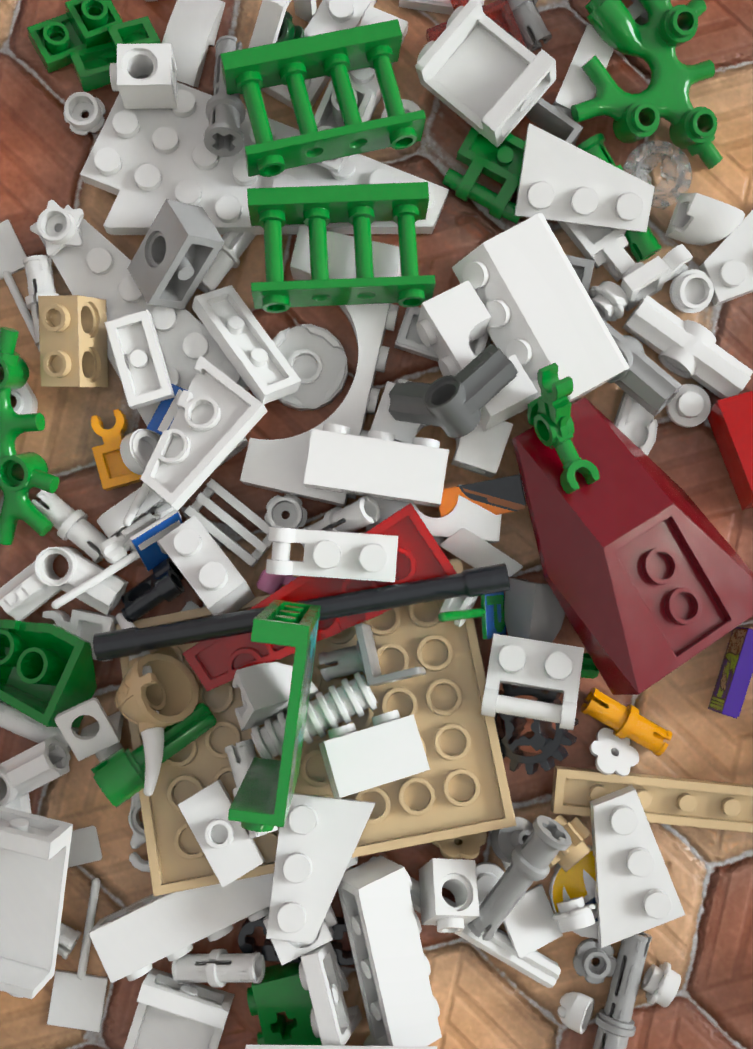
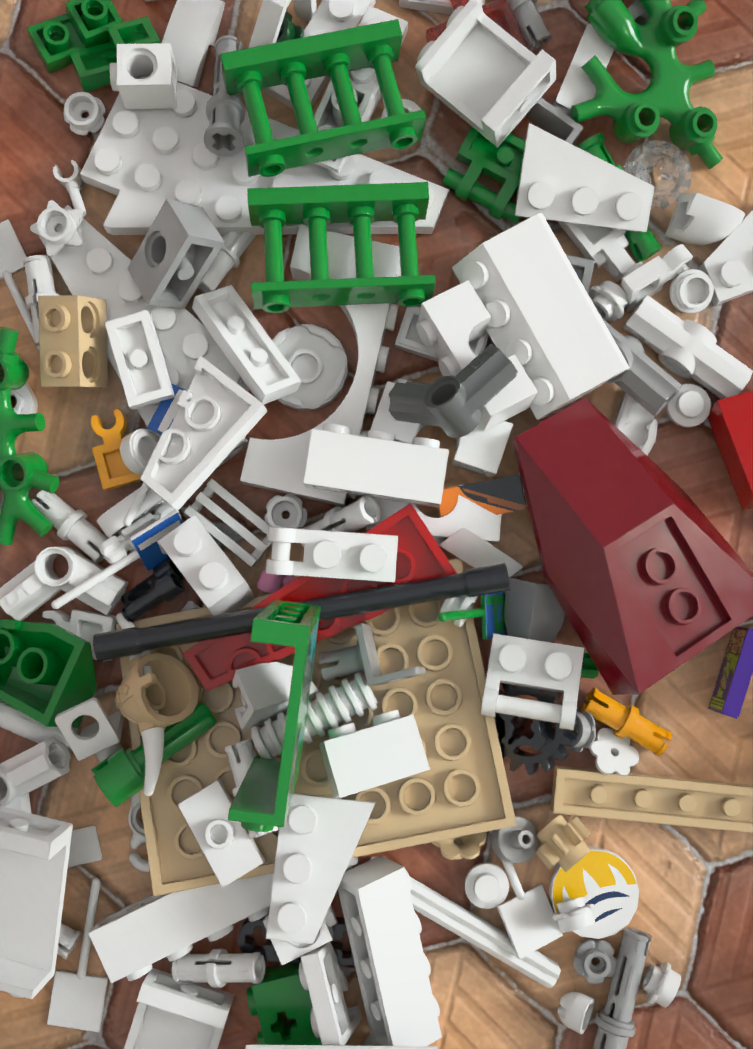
white brick [419,858,480,933] -> none
light grey pin [468,815,572,941] -> none
green piece [527,363,600,494] -> none
white wing [590,785,685,948] -> none
none -> white hand [53,160,87,216]
none -> light grey plate [555,708,596,752]

